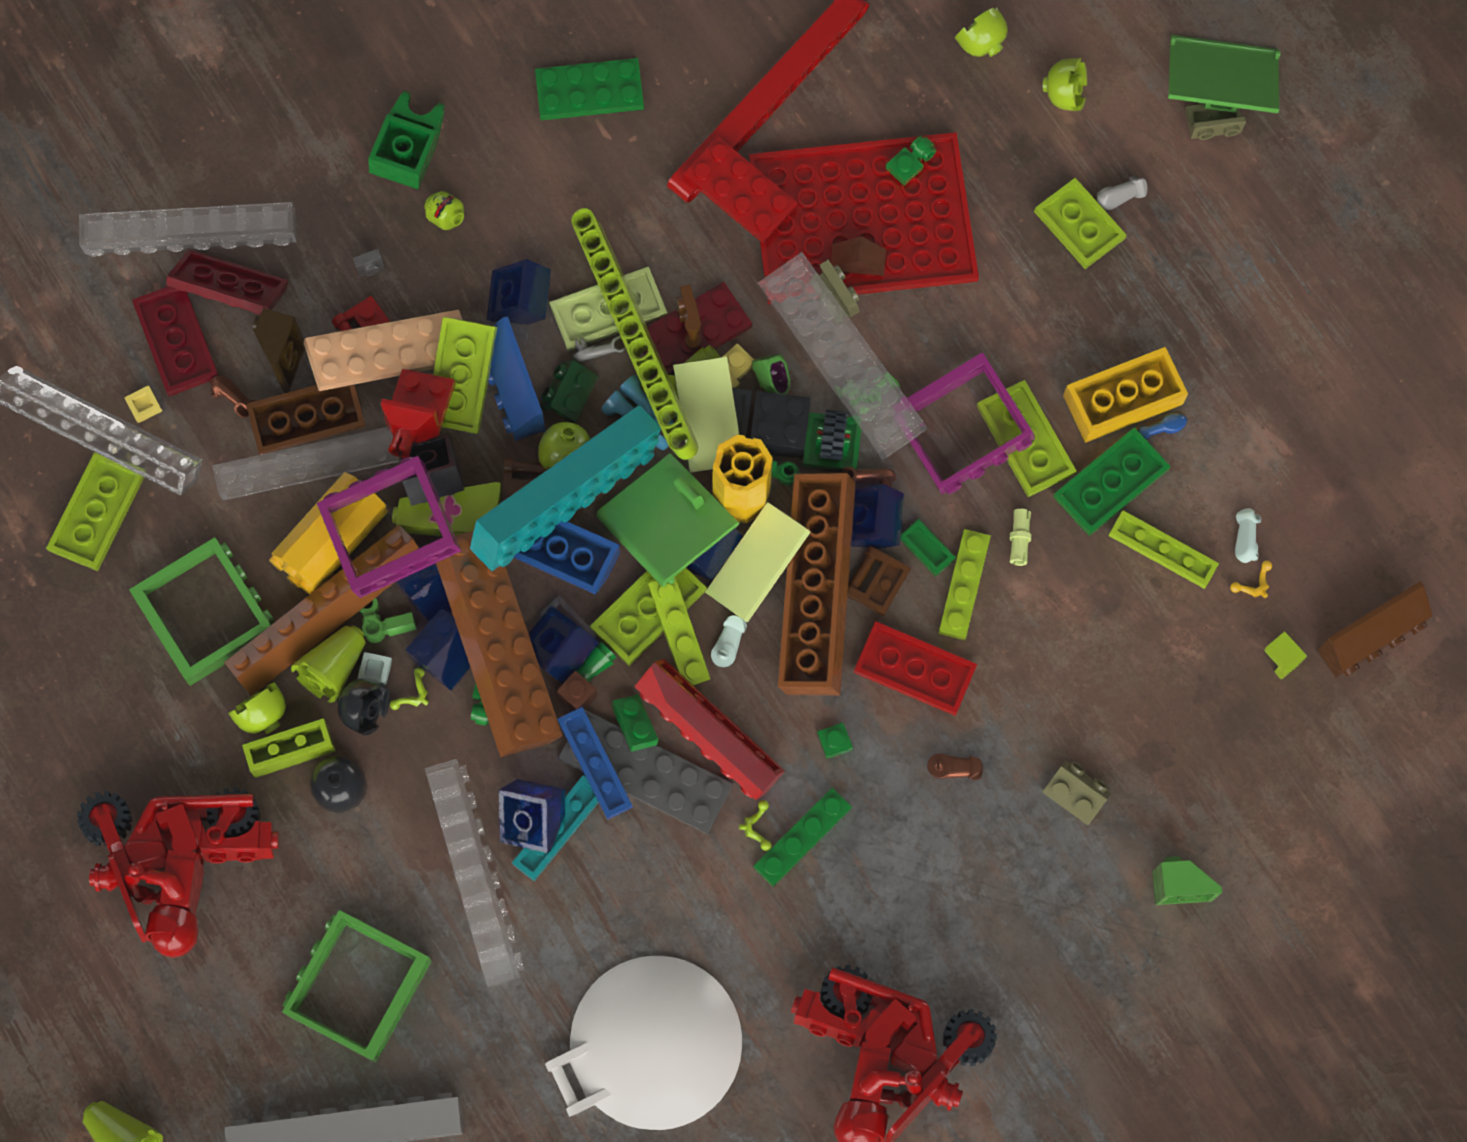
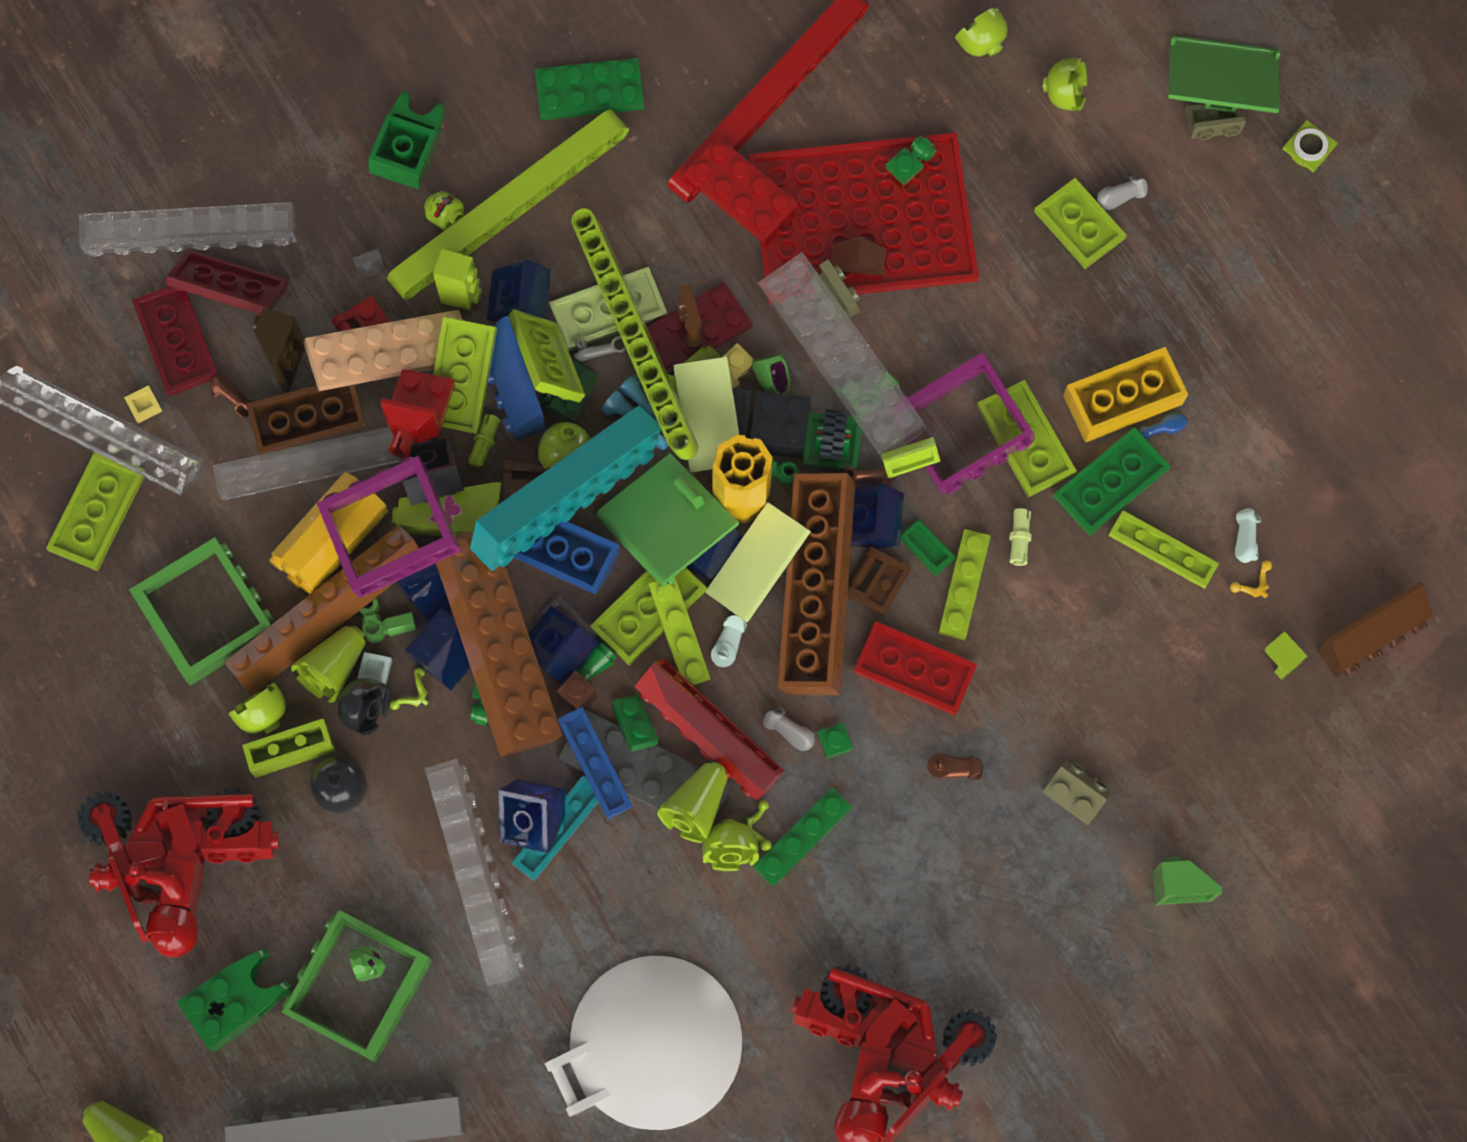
none -> green brick [177,949,292,1053]
none -> bright green rock [349,946,386,982]
none -> lime beam [387,109,629,300]
none -> lime brick [433,249,482,312]
none -> lime axle [468,414,501,468]
none -> lime plate [508,309,585,403]
none -> lime cone [657,762,728,843]
none -> lime cylinder [702,819,759,871]
none -> light grey piece [763,707,815,751]
none -> lime tile [881,437,940,478]
none -> lime piece [1282,120,1338,173]

